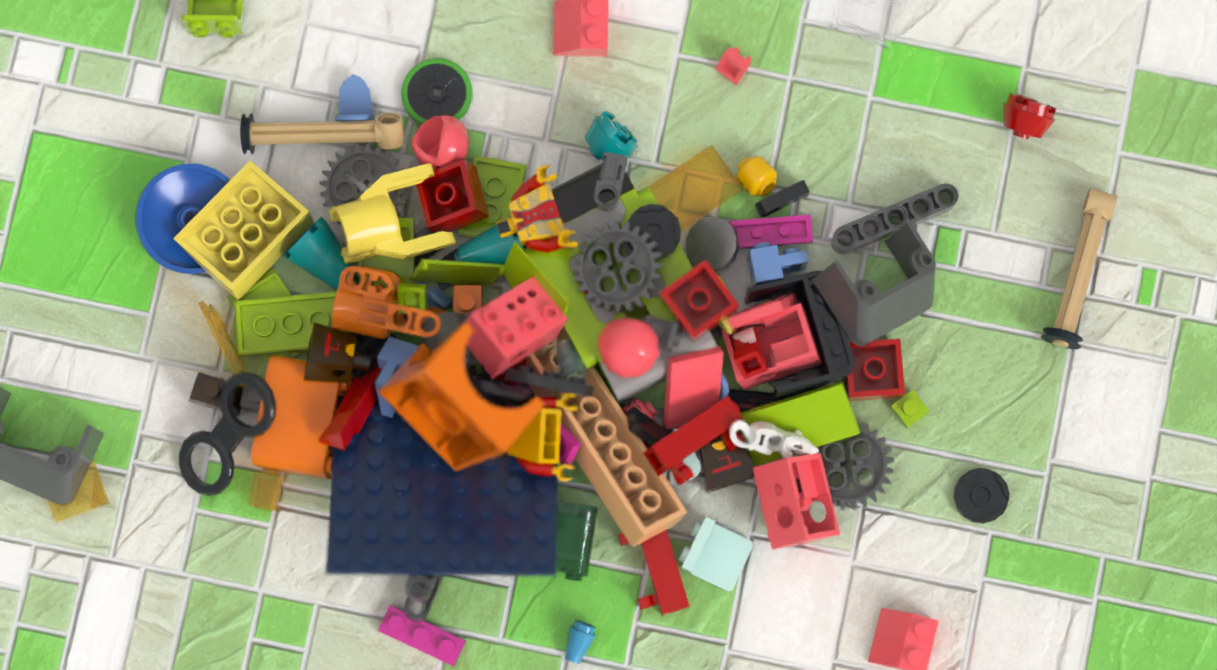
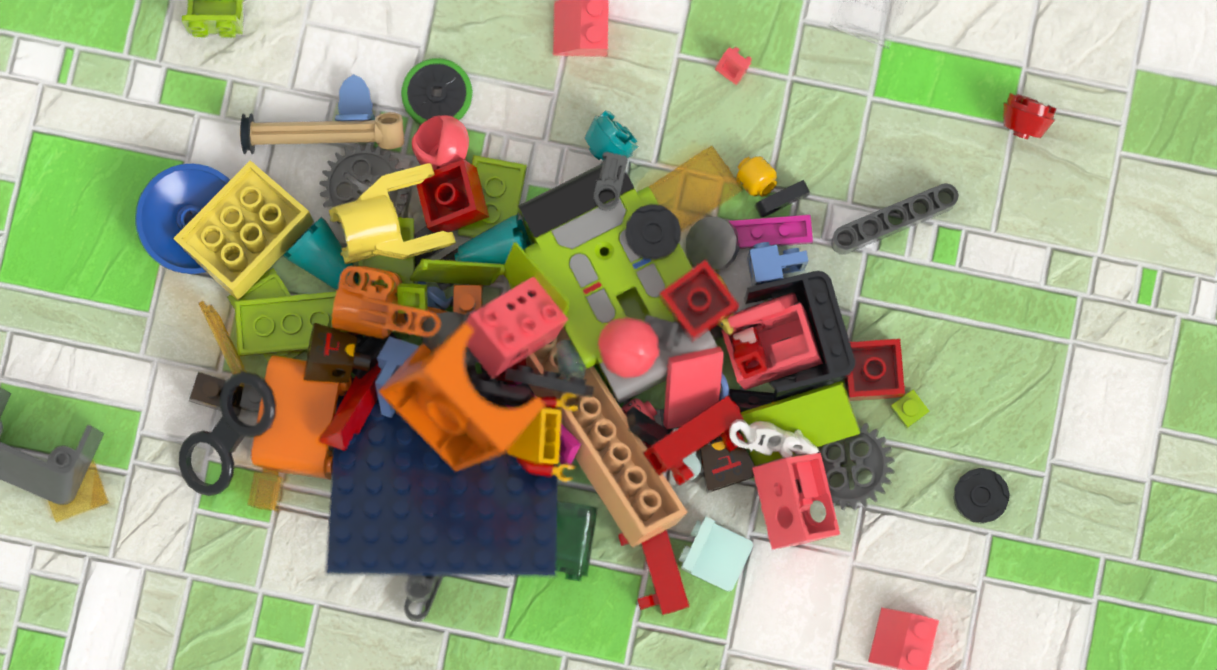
dark pink plate [378,606,466,666] -> none
torso [496,164,578,253] -> none
dark azure cone [564,620,596,664] -> none
dark grey gear [572,221,664,313] -> none
dark grey windscreen [812,221,936,346] -> none
tan piece [1041,188,1117,349] -> none

